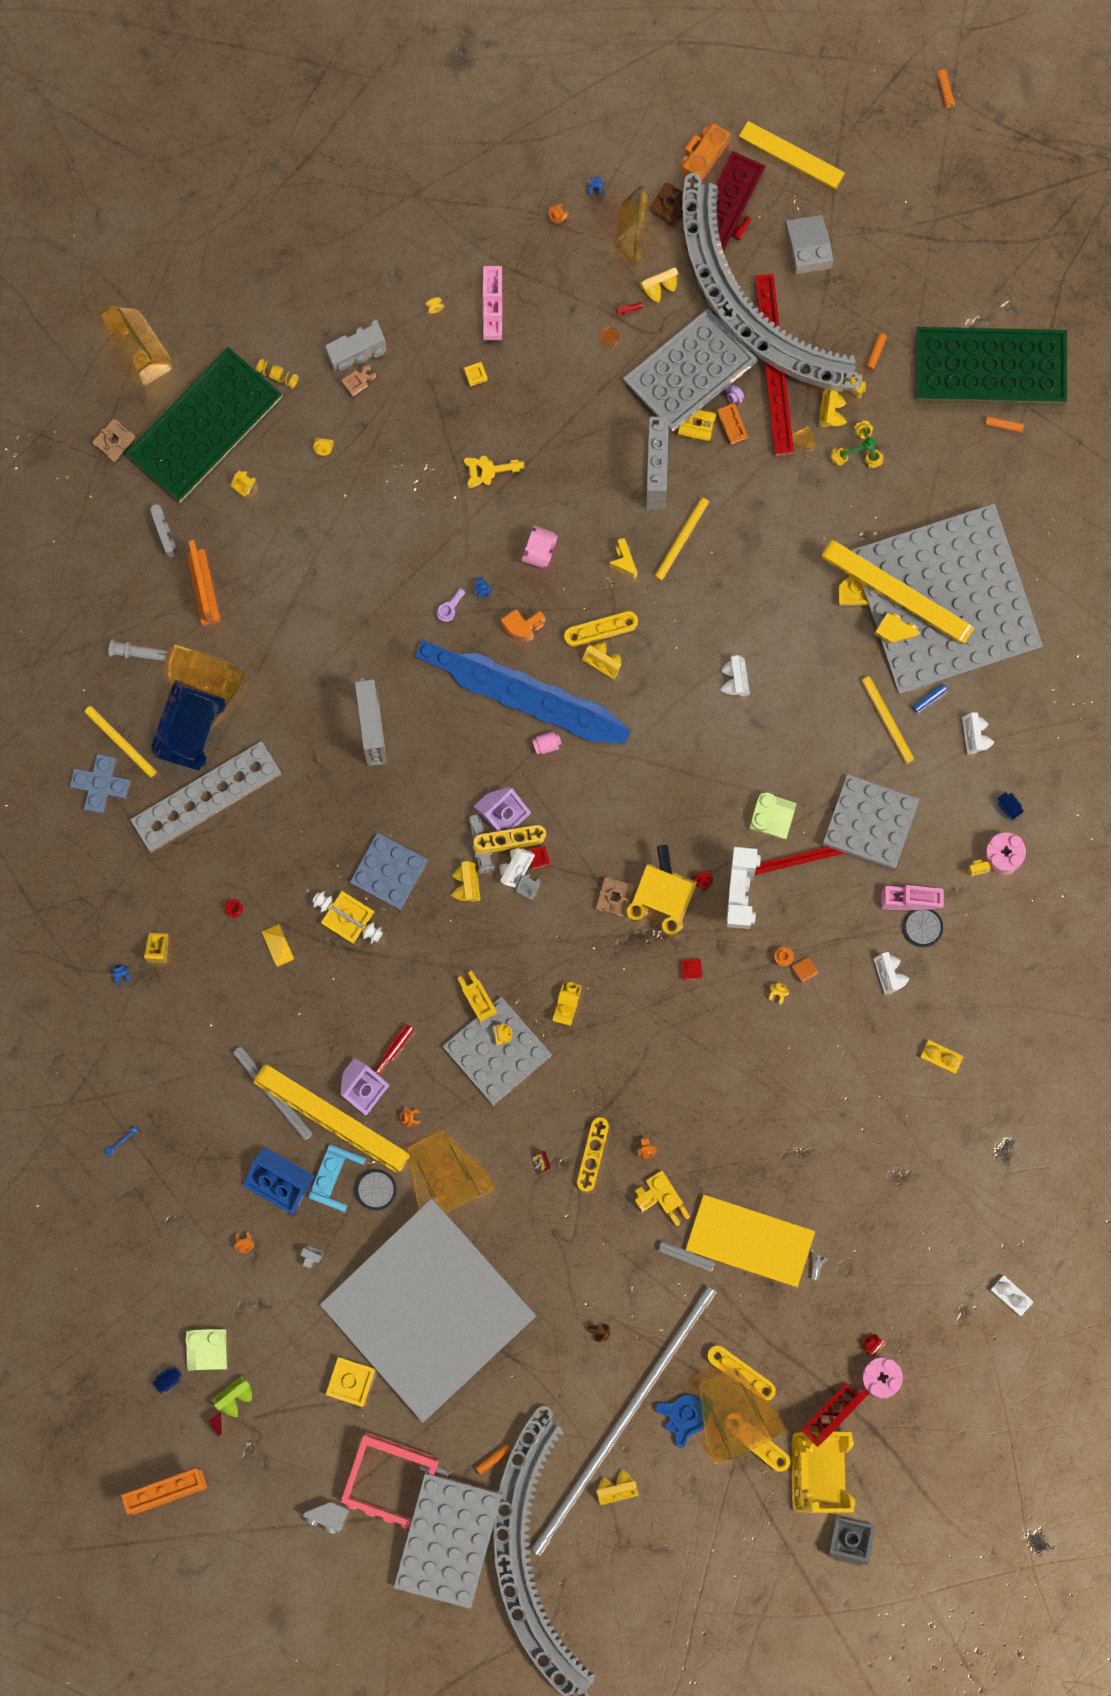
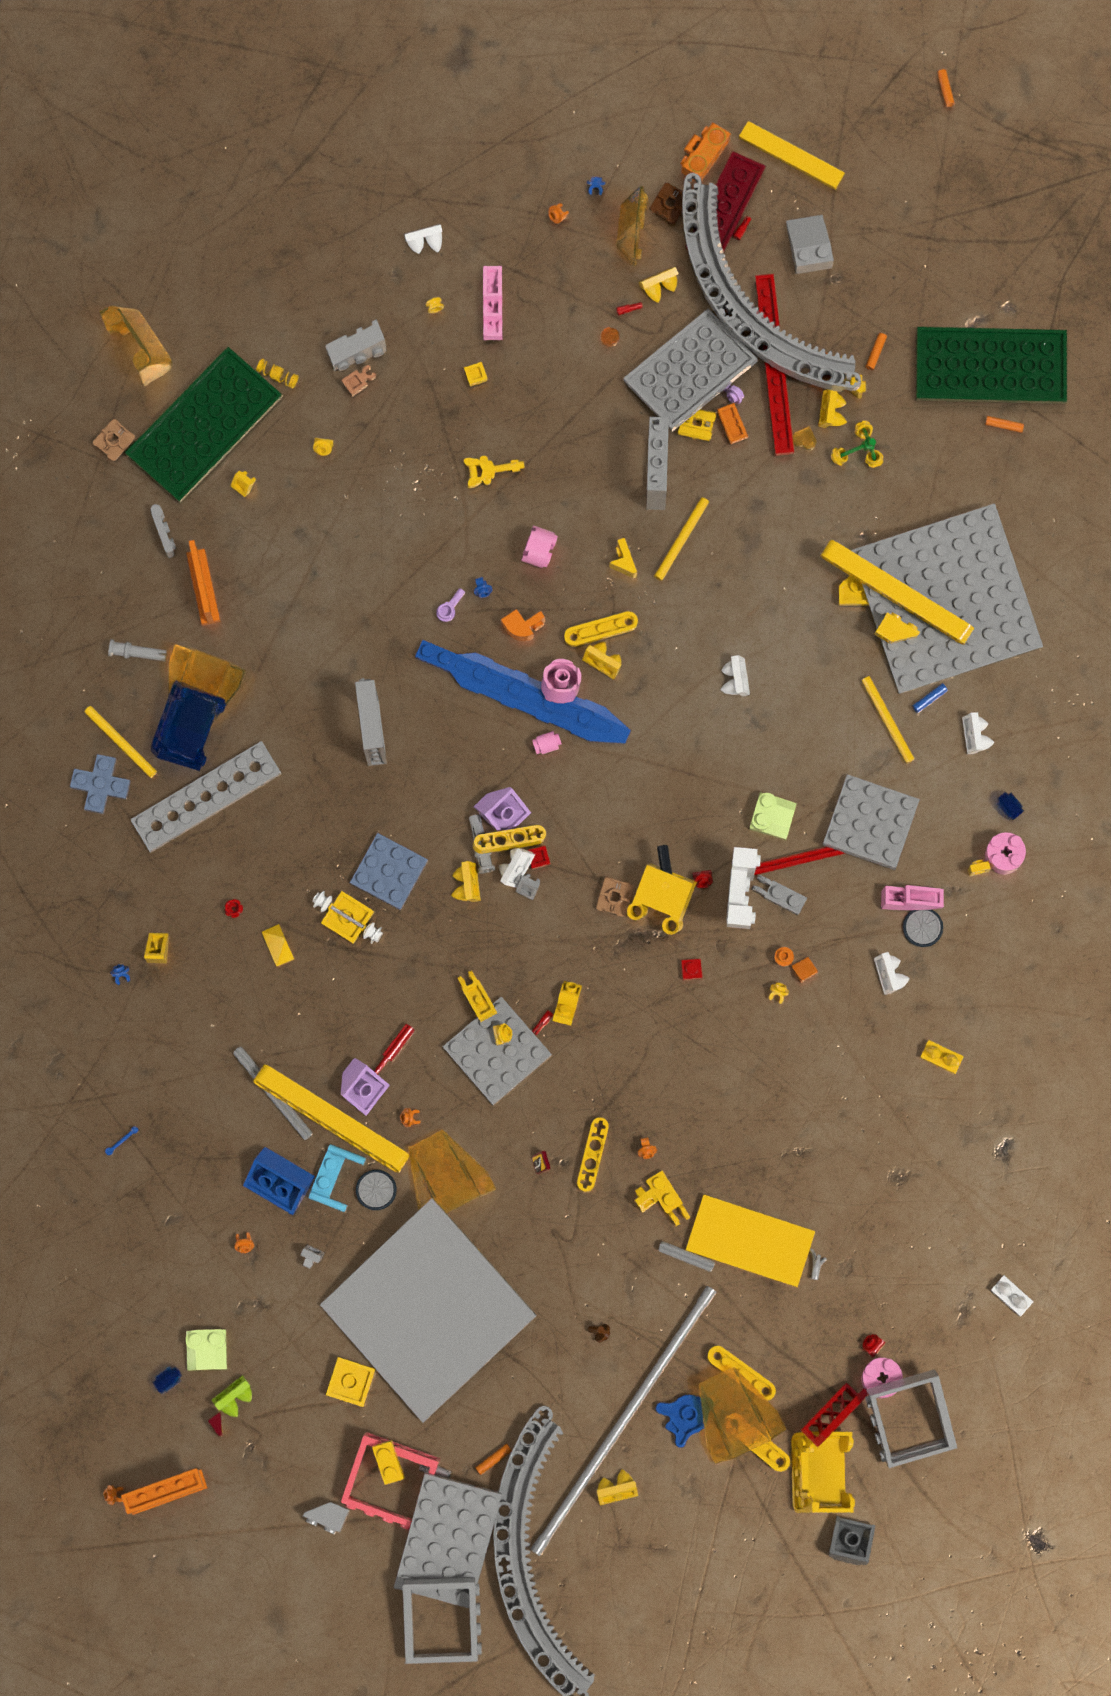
none -> orange plate [104,1485,124,1505]
none -> yellow plate [372,1440,404,1485]
none -> light grey window [403,1577,482,1664]
none -> white tile [404,224,442,254]
none -> red pin [532,1010,554,1035]
none -> bright pink brick [541,659,582,703]
none -> light grey hinge [752,875,807,915]
none -> light grey window [865,1369,957,1468]

